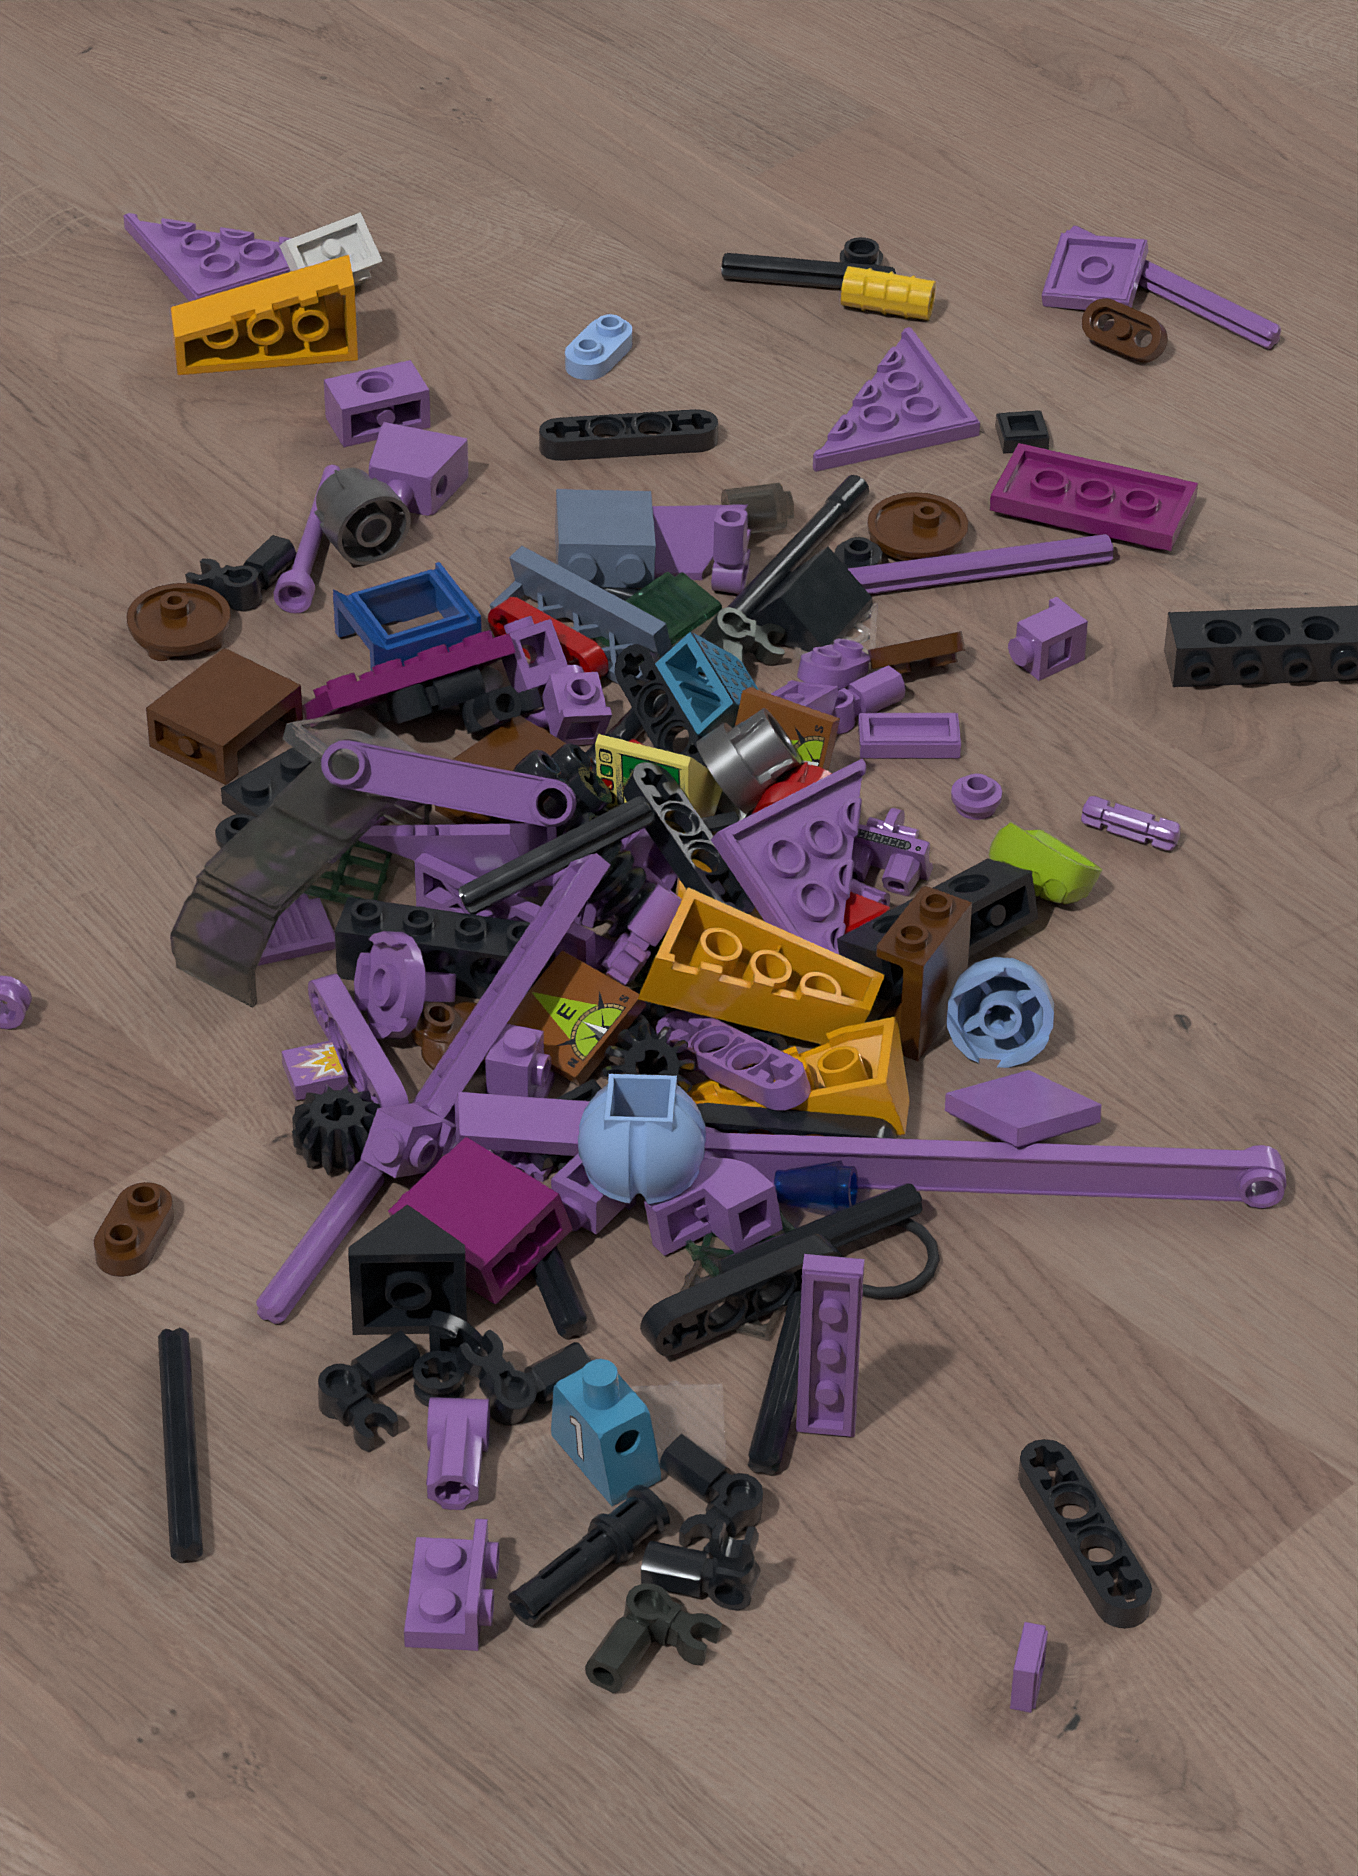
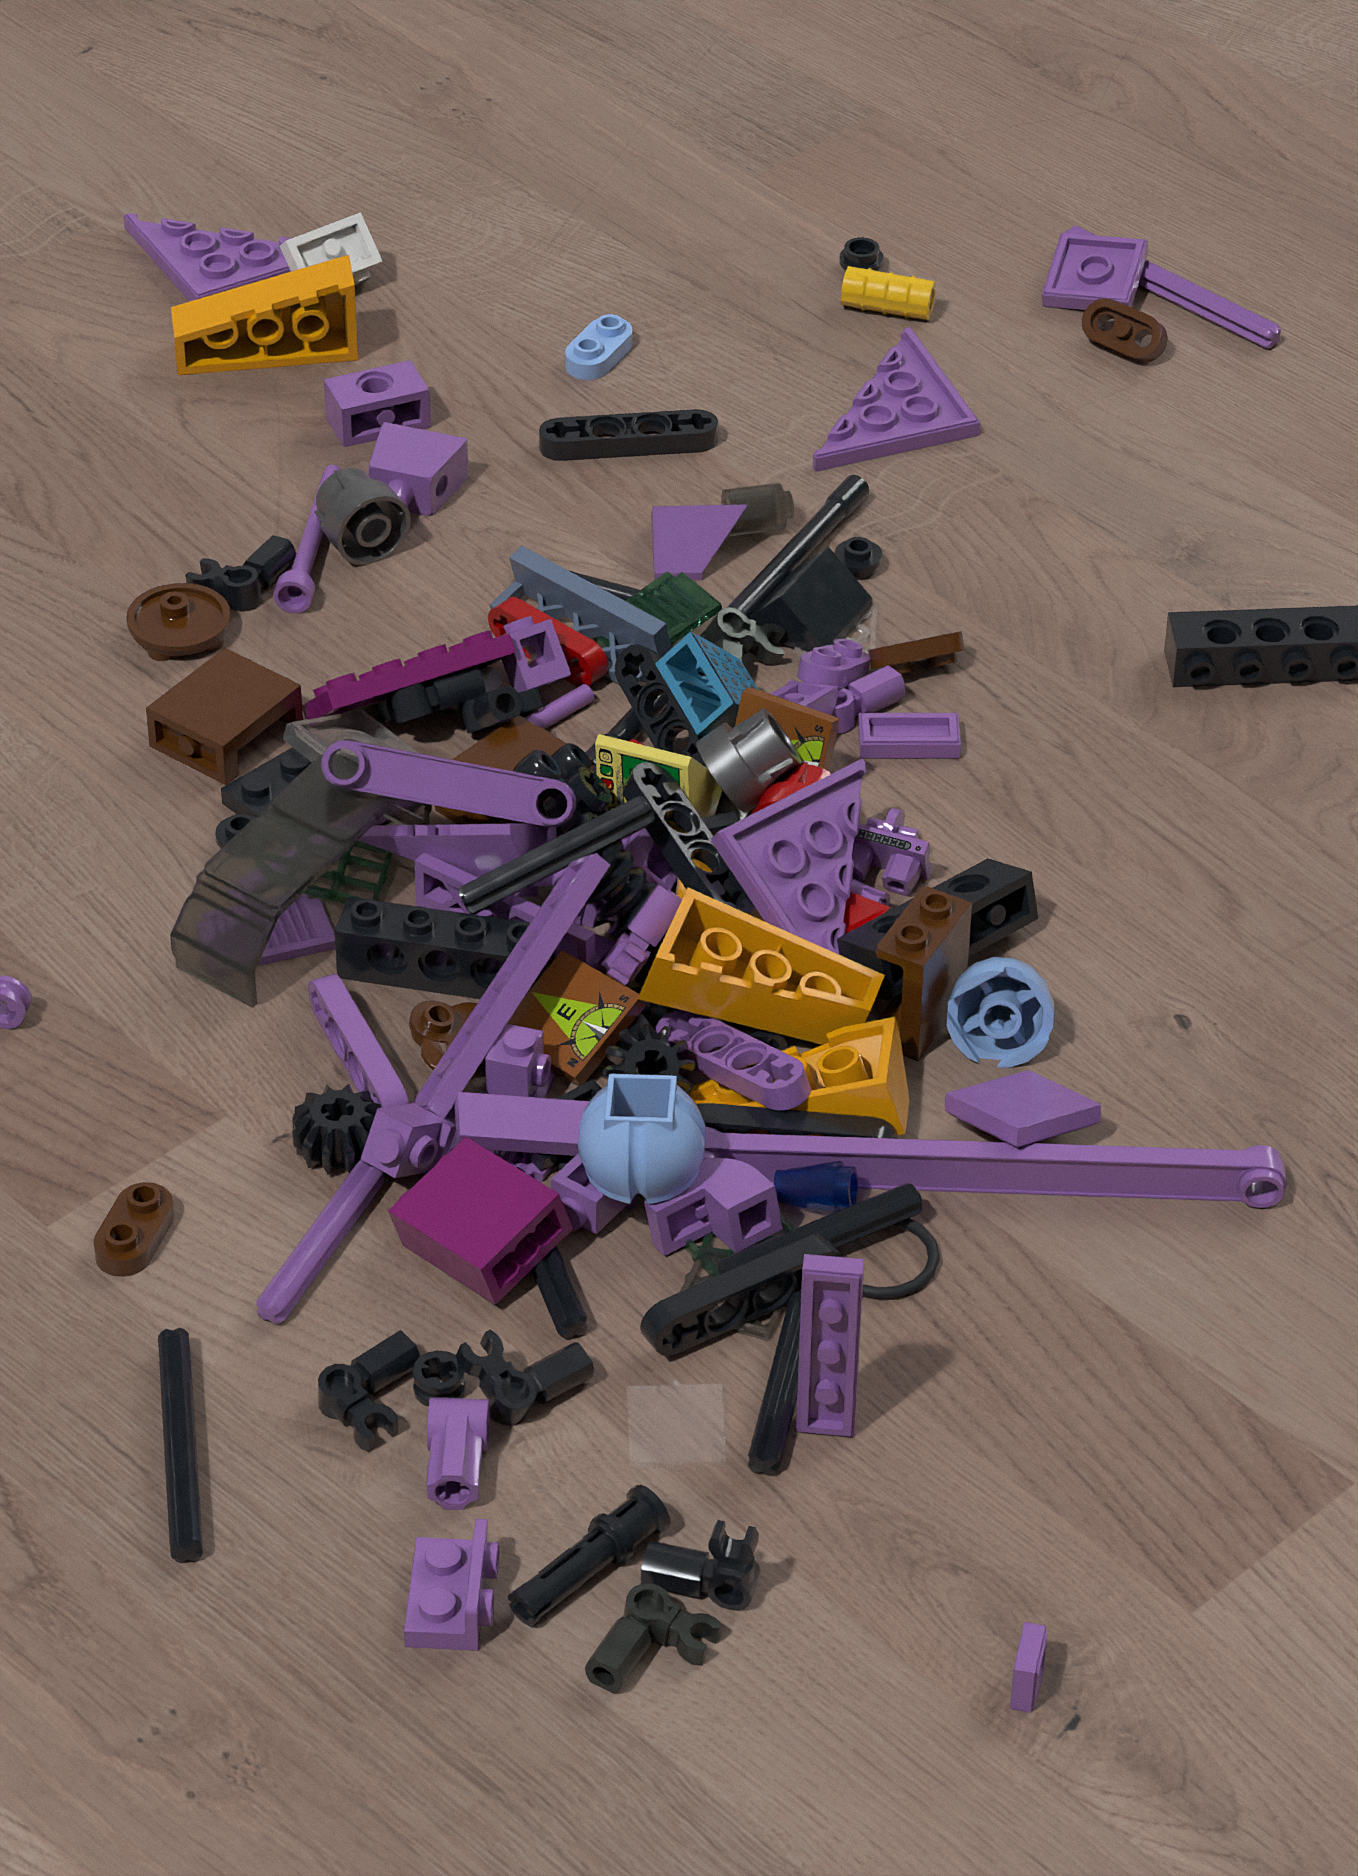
medium lavender tile [282,1040,348,1100] -> none
blue piece [333,562,482,671] -> none
black slope [348,1204,468,1335] -> none
medium lavender tile [354,931,456,1039] -> none
black tile [429,1310,488,1357] -> none
medium lavender brick [542,665,612,745] -> none
dark azure torso [551,1359,662,1506] -> none
sand blue brick [555,489,656,588] -> none
black bar [659,1434,763,1559] -> none
medium lavender bar [711,507,751,594] -> none
black axle [721,253,896,289] -> none
medium lavender axle [848,534,1113,594] -> none
reddish brown piece [867,492,968,561] -> none
medium lavender plate [951,774,1002,820] -> none
lime piece [988,822,1102,904] -> none
magenta plate [990,443,1198,551] -> none
black tile [995,410,1050,454] -> none
medium lavender brick [1008,597,1088,681] -> none
black beam [1018,1439,1152,1629] -> none
medium lavender axle [1081,796,1181,851] -> none

